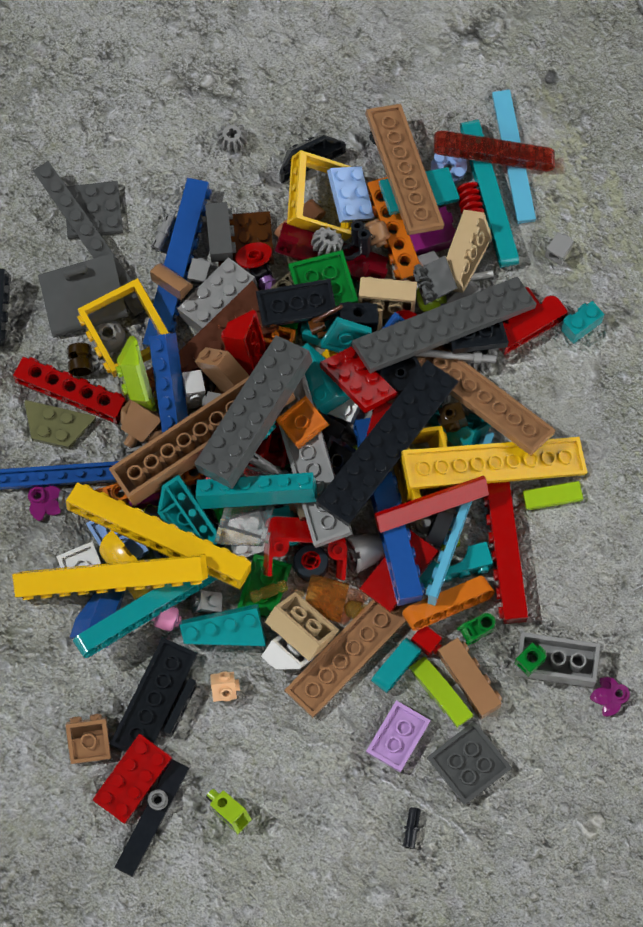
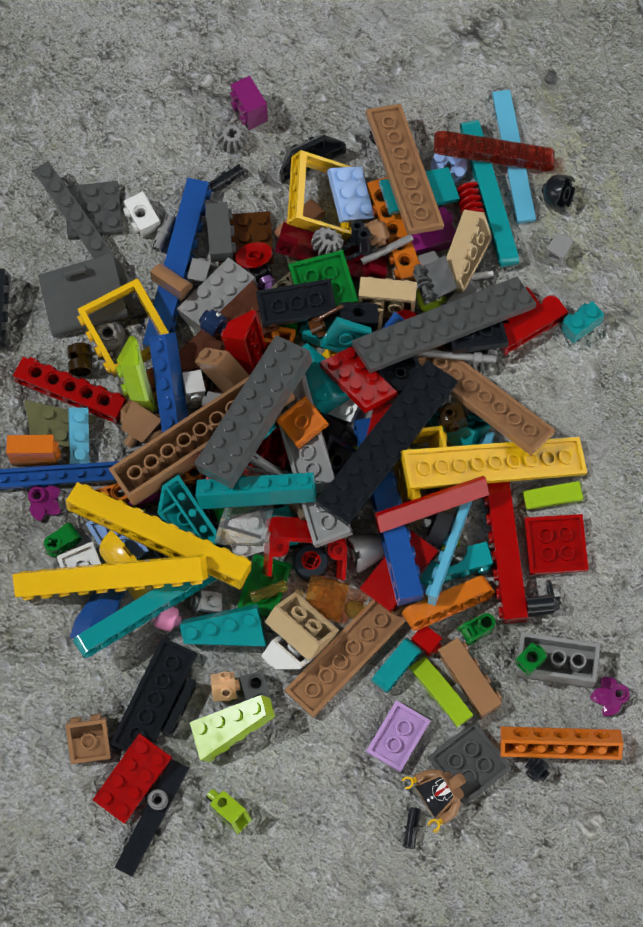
none -> orange brick [6,435,61,466]
none -> green piece [44,522,82,557]
none -> medium azure plate [68,408,89,464]
none -> white brick [123,192,161,238]
none -> wedge [190,695,275,762]
none -> dark blue head [199,309,227,337]
none -> black pin [209,164,245,193]
none -> magenta brick [229,75,268,130]
none -> dark grey brick [240,670,276,707]
none -> light grey bar [361,235,414,265]
none -> torso [401,769,466,833]
none -> orange brick [499,726,623,760]
none -> red plate [524,514,589,575]
none -> black gear [525,758,550,783]
none -> black piece [526,580,562,618]
none -> black cylinder [542,174,575,212]

